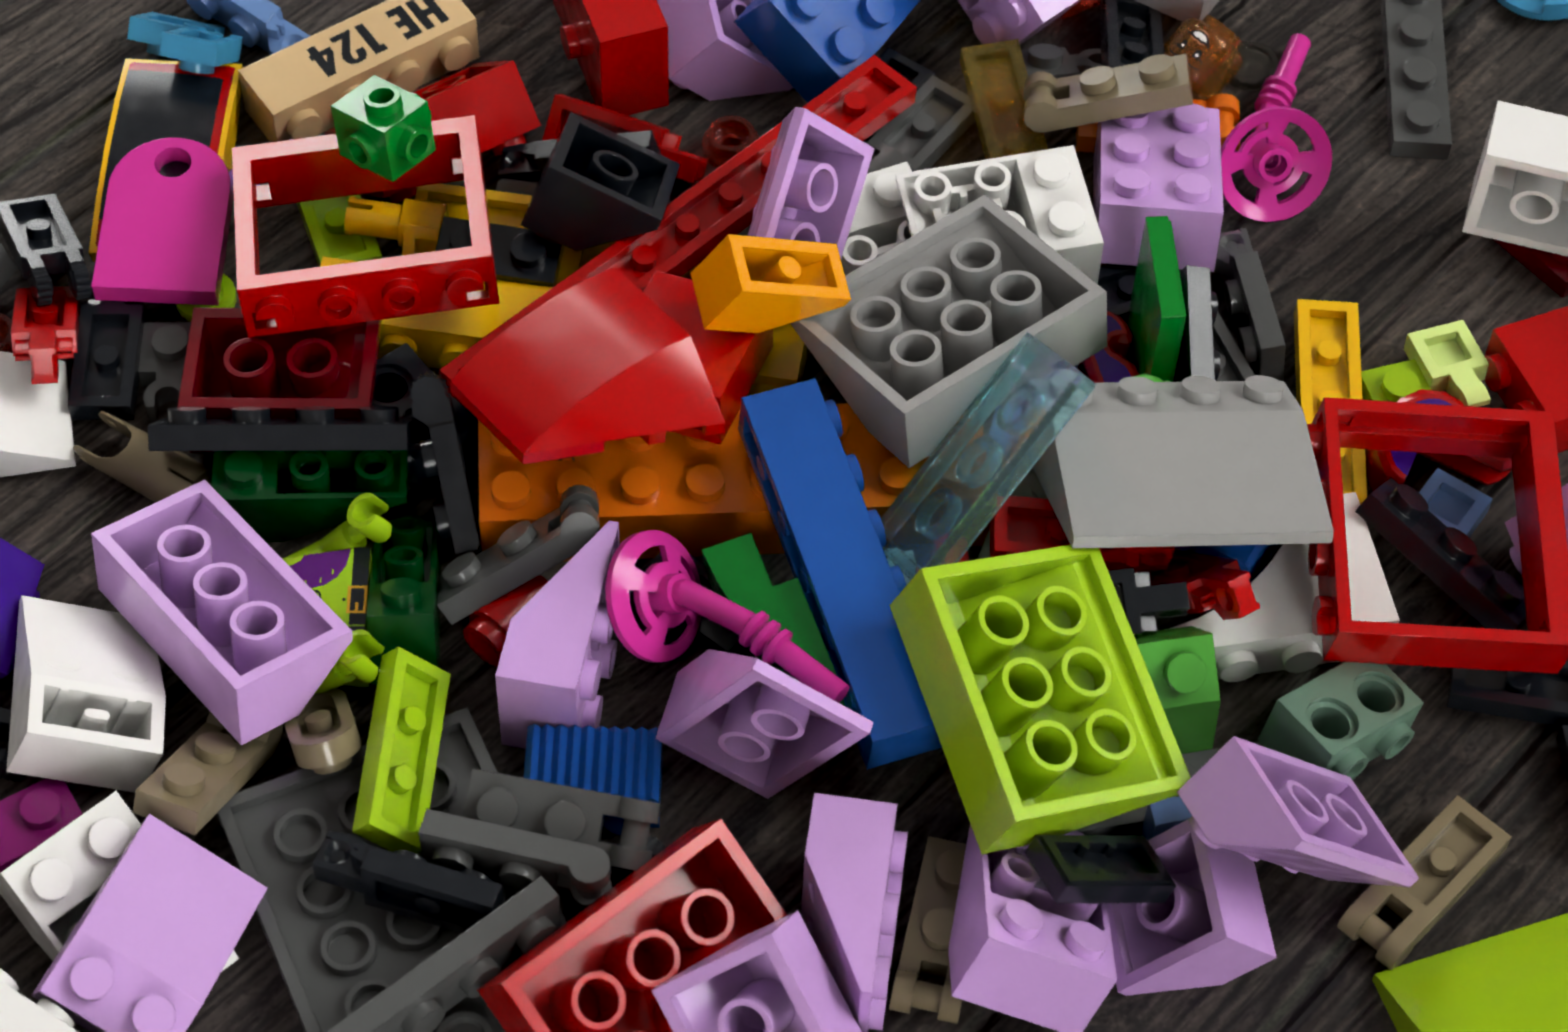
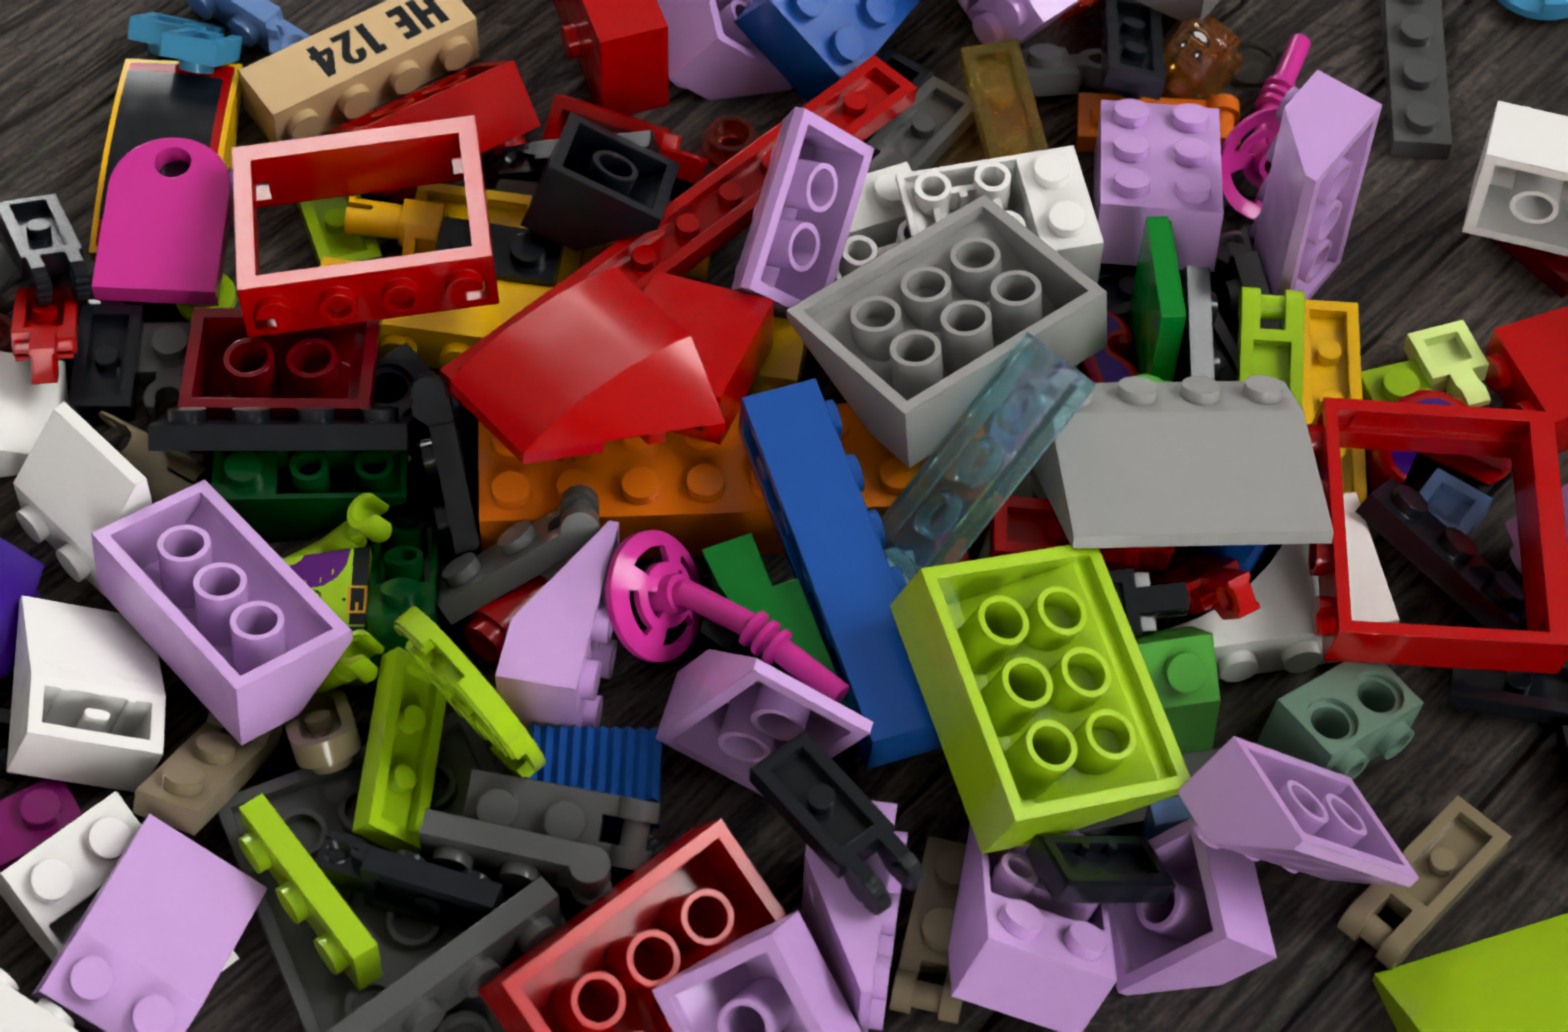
green brick [331,75,436,182] -> none
light orange slope [690,234,851,333] -> none
dark tan plate [1024,54,1193,133] -> none
none -> white slope [13,401,153,596]
none -> lime plate [238,793,383,991]
none -> lime tile [393,606,546,780]
none -> black hinge [749,731,926,915]
none -> lime plate [1237,287,1305,408]
none -> lavender slope [1249,70,1382,330]

